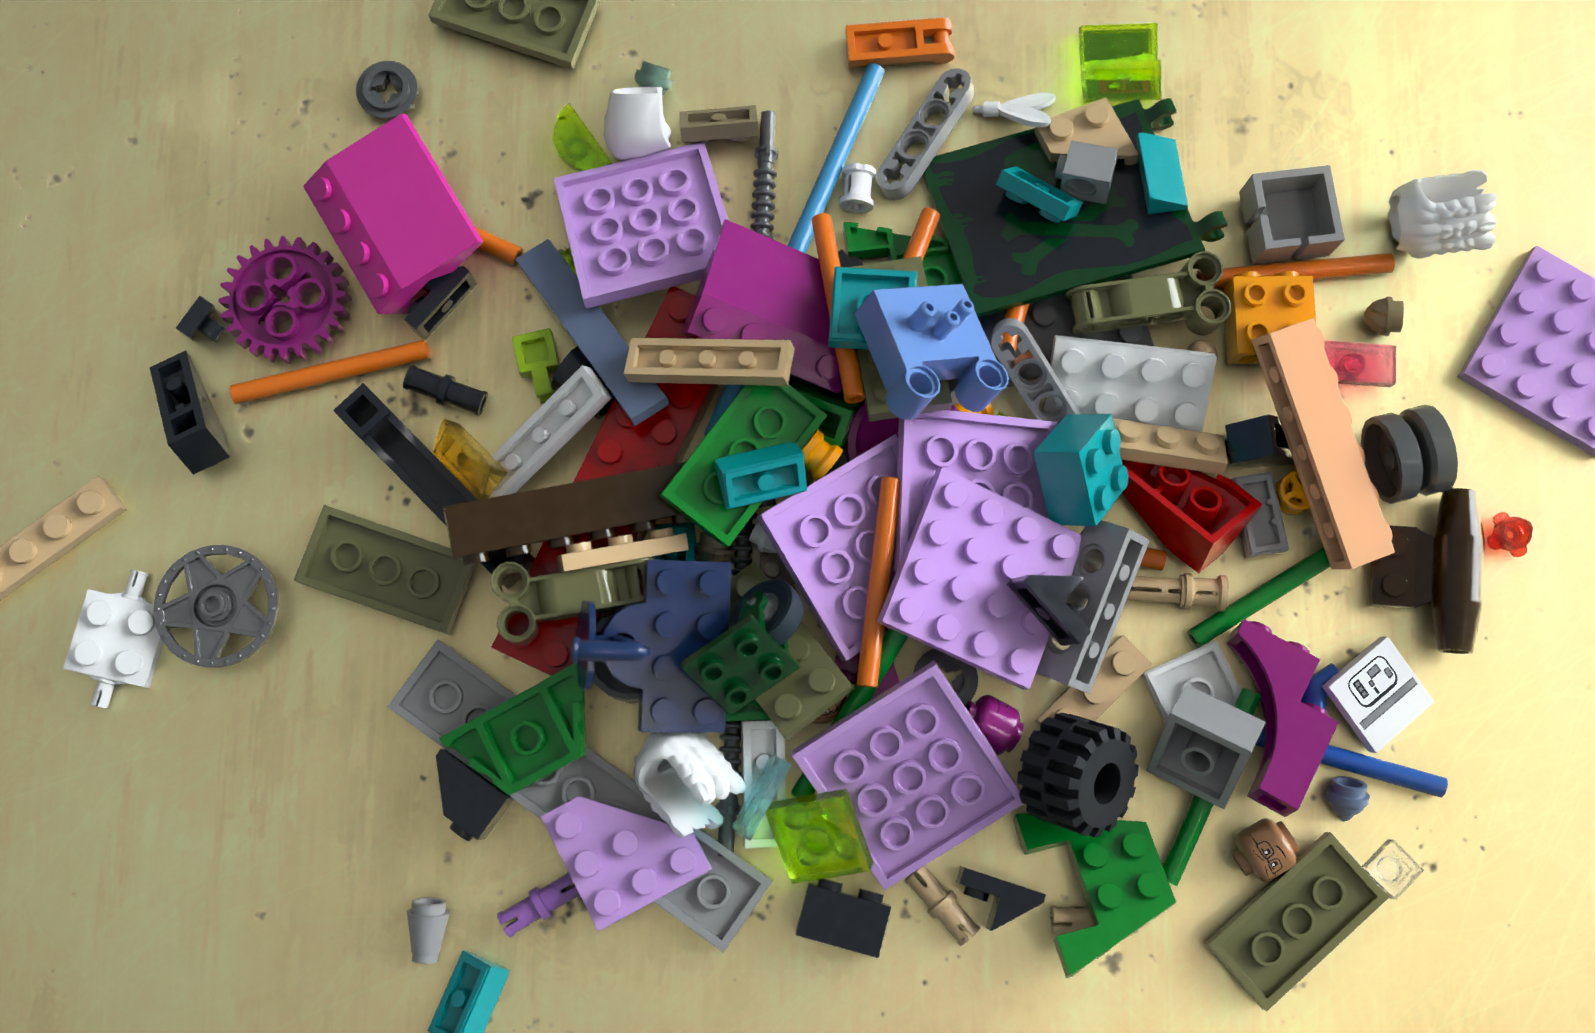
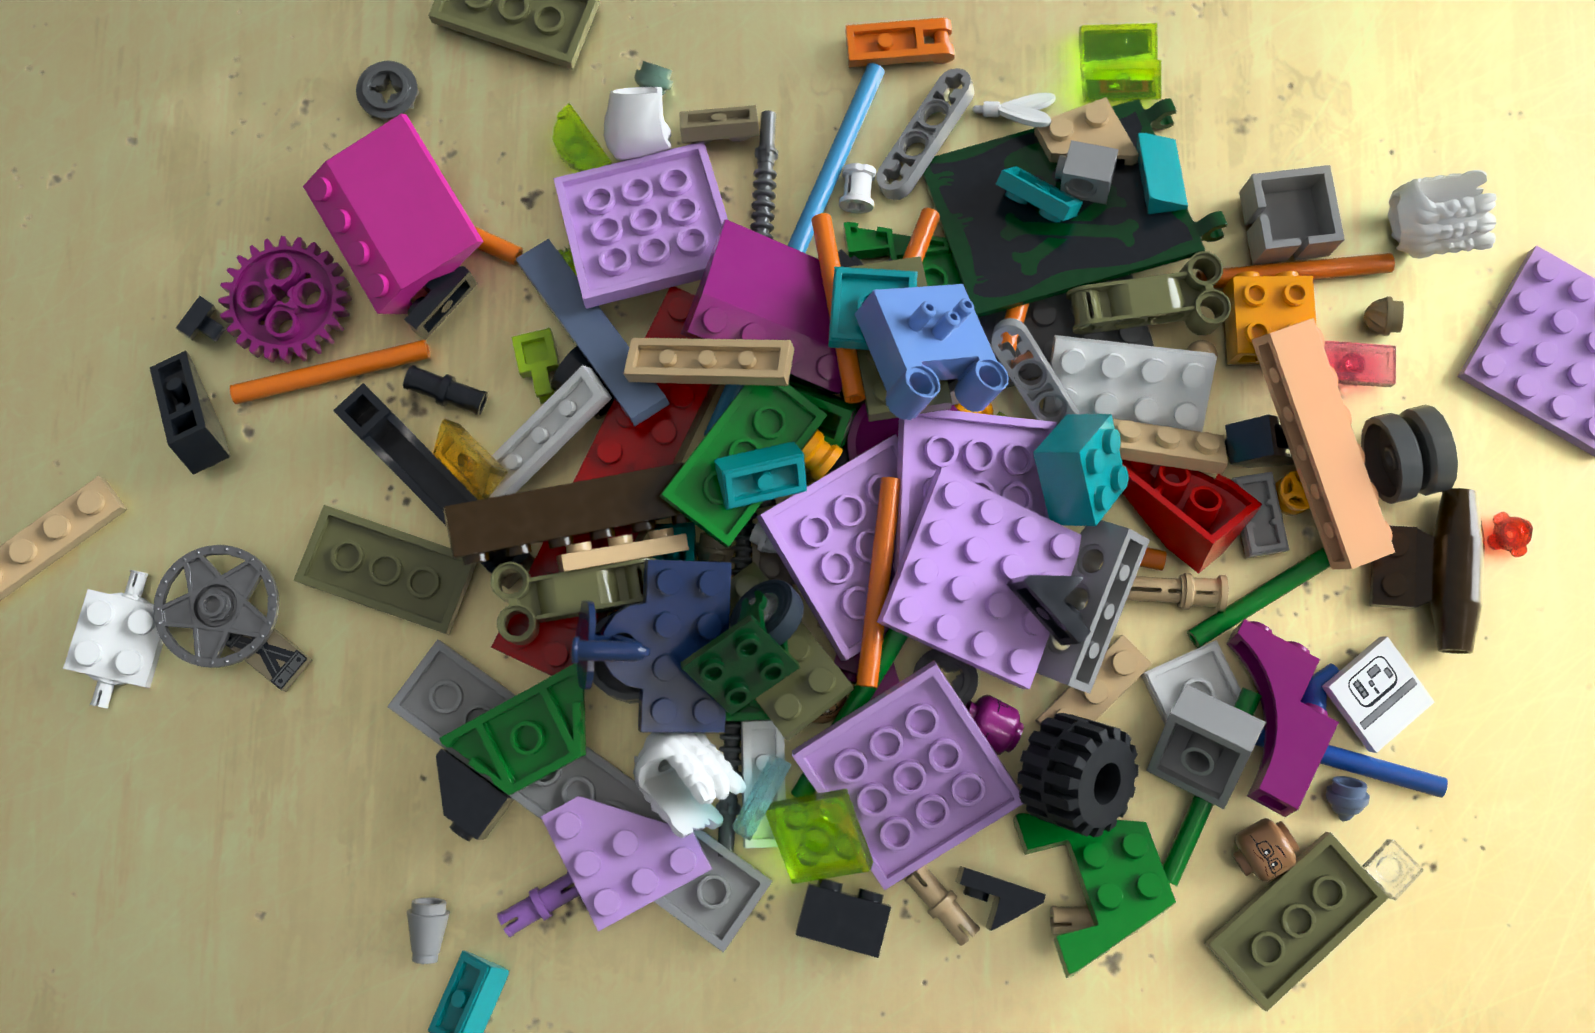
none -> tile [226,628,312,692]

